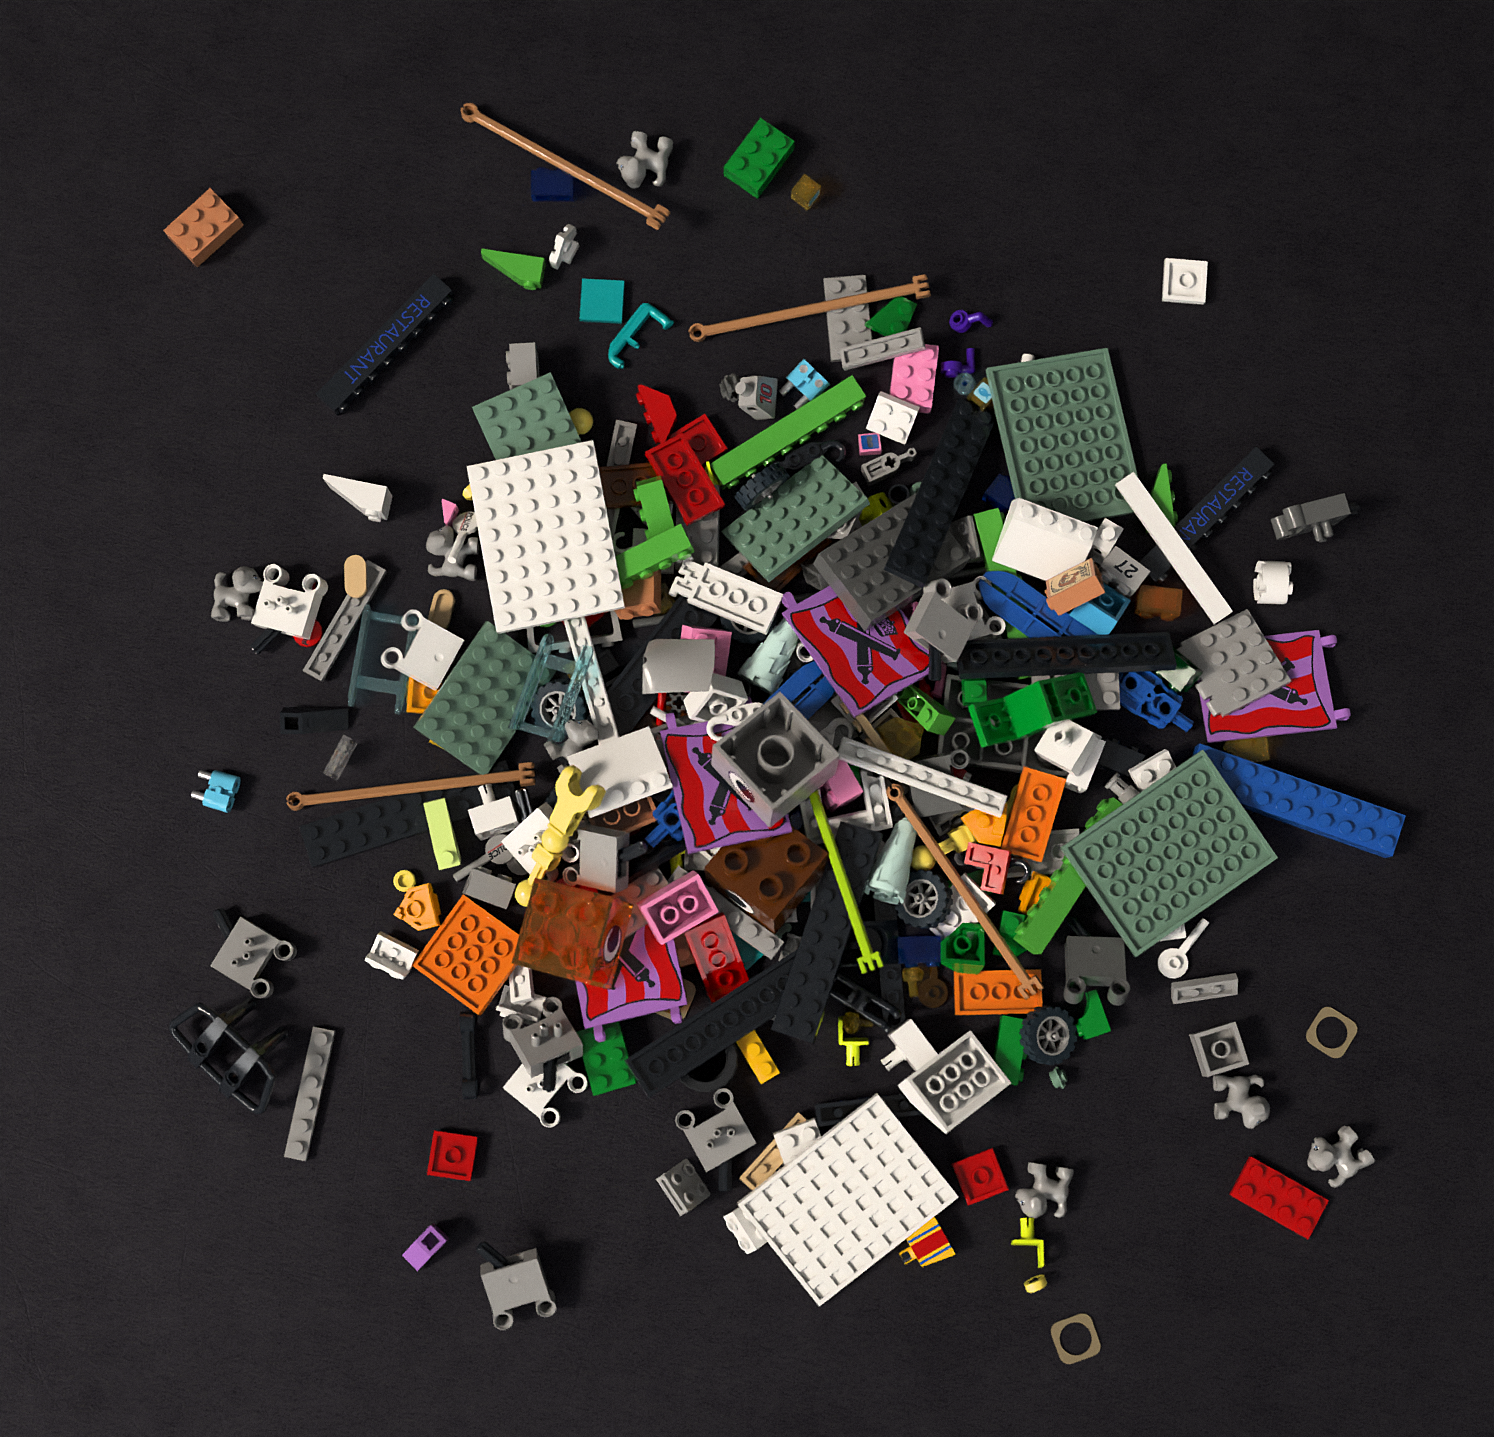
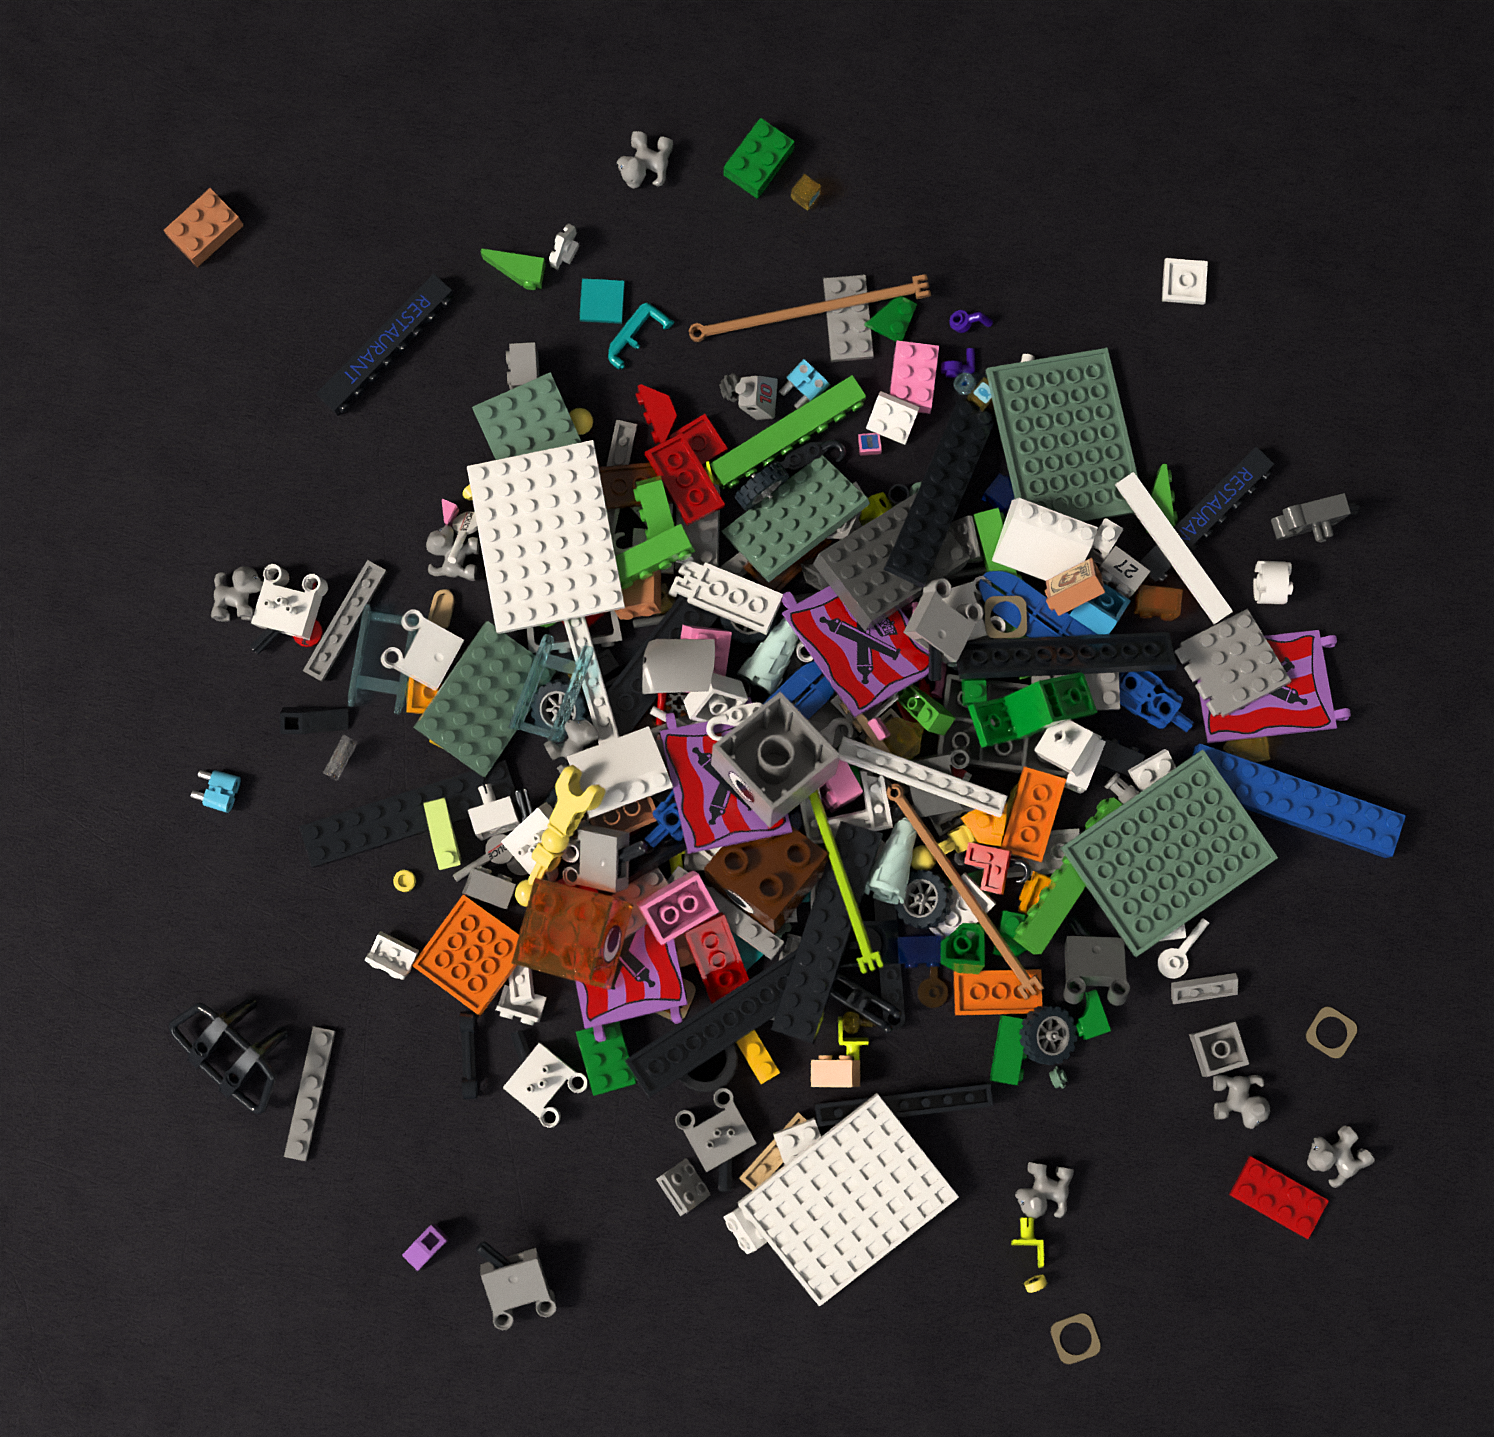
light grey piece [210,908,297,998] -> none
medium nougat hinge [286,762,536,811] -> none
white slope [323,474,392,522] -> none
tan tile [344,555,367,599] -> none
light orange plate [394,883,441,931] -> none
red plate [427,1130,478,1181] -> none
medium nougat hinge [461,103,670,230] -> none
light grey piece [503,997,583,1093] -> none
clear blue brick [531,168,574,202] -> none
light grey tile [839,327,926,371] -> none
light grey piece [860,448,917,487] -> none
white brick [880,1019,938,1071] -> none
white slope [898,1031,1011,1133] -> none
torso [899,1217,955,1267] -> none
clear yellow plate [902,965,924,997] -> none
red plate [951,1148,1009,1206] -> none
brick [1153,646,1203,692] -> none
none -> light nougat brick [811,1056,860,1087]
none -> bright pink tile [867,717,890,741]
none -> dark tan piece [984,596,1027,638]

